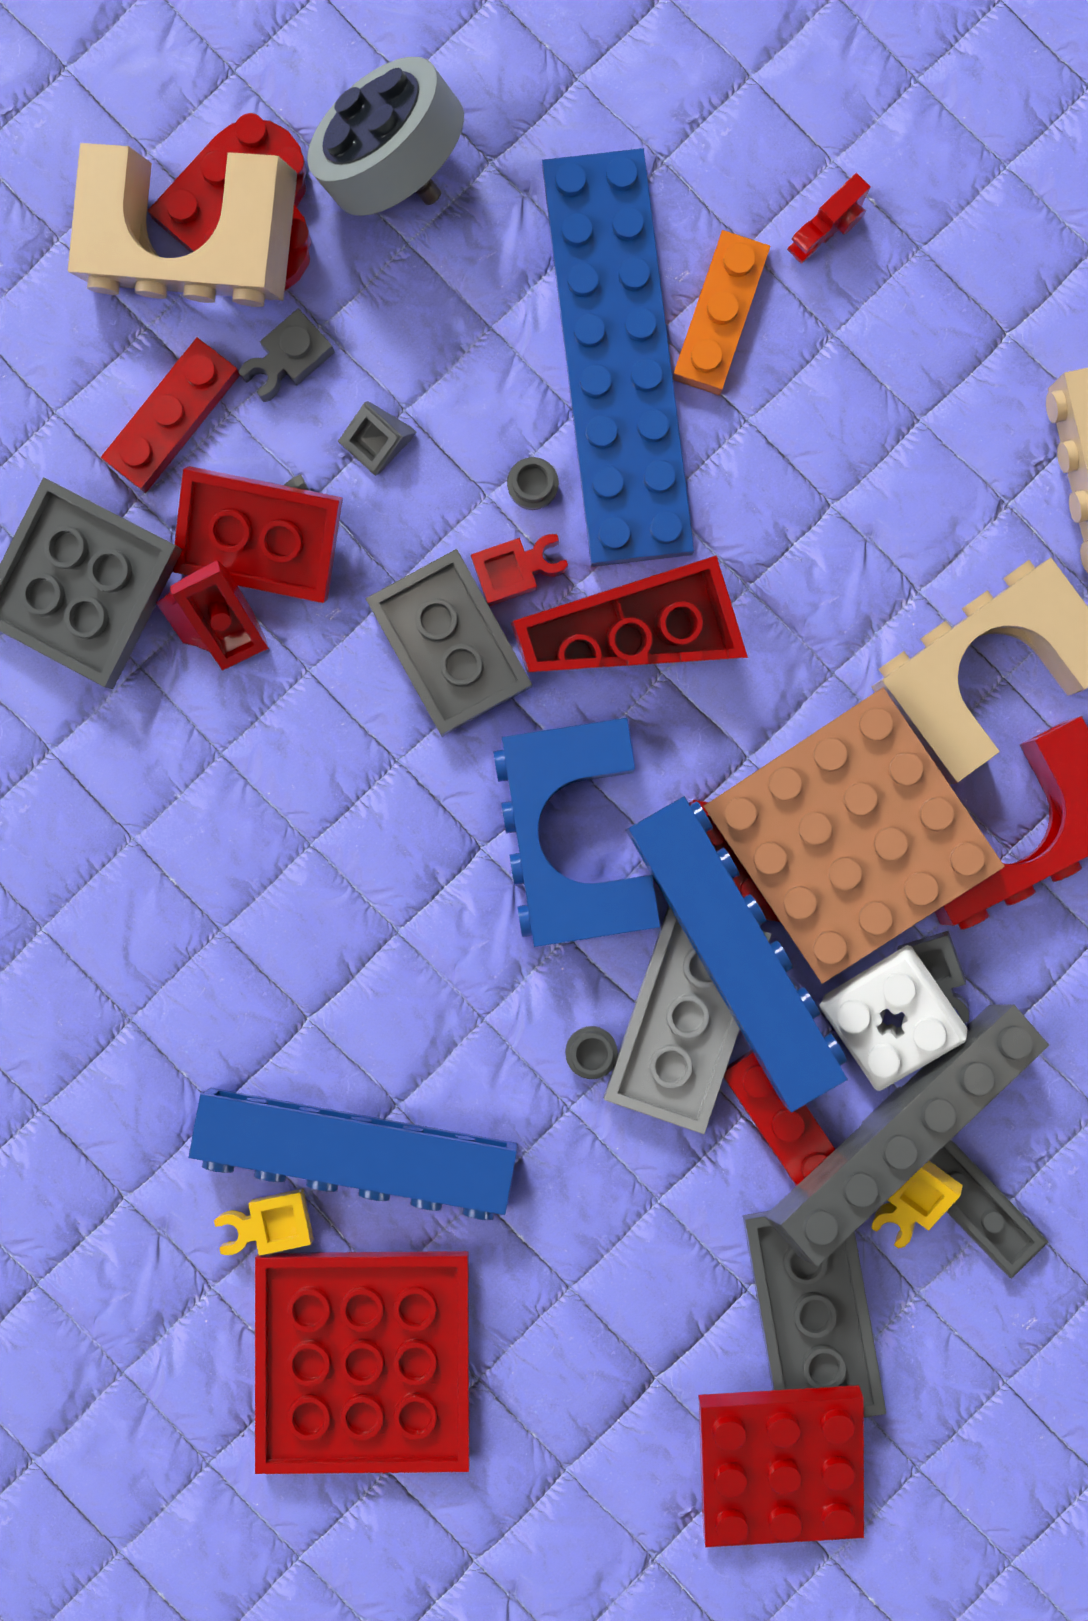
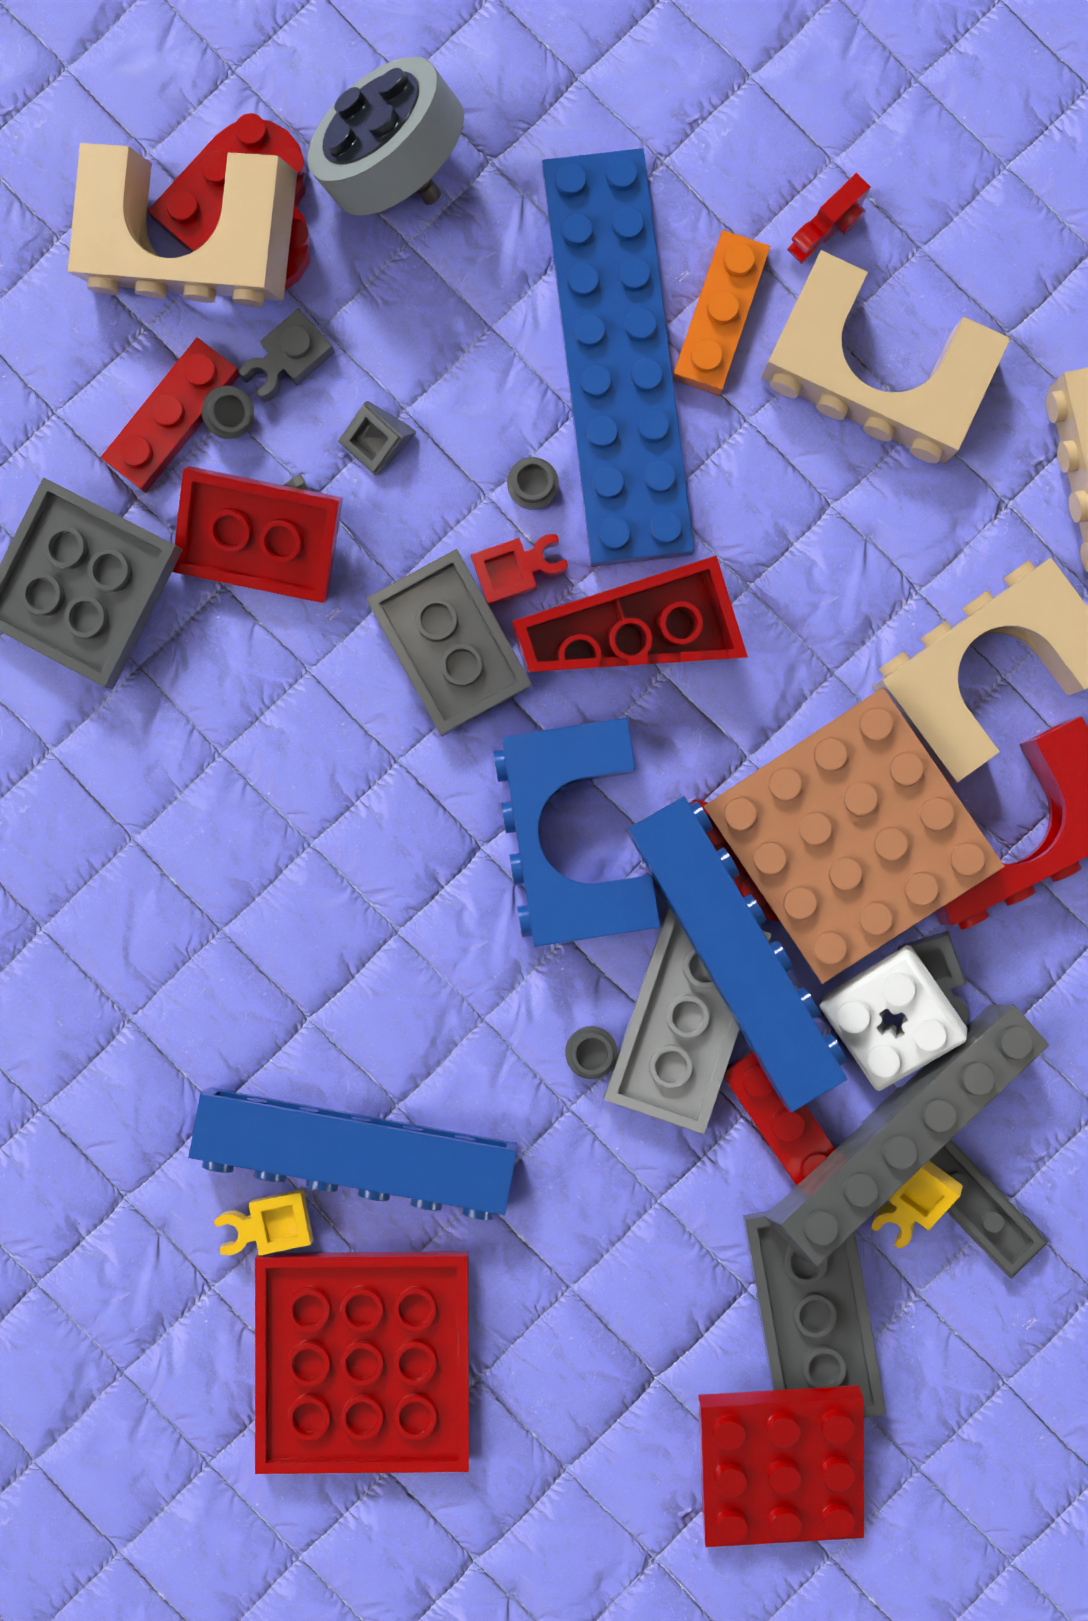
red slope [156,560,269,671] -> none
none -> dark grey plate [202,386,254,439]
none -> tan arch [761,250,1011,464]

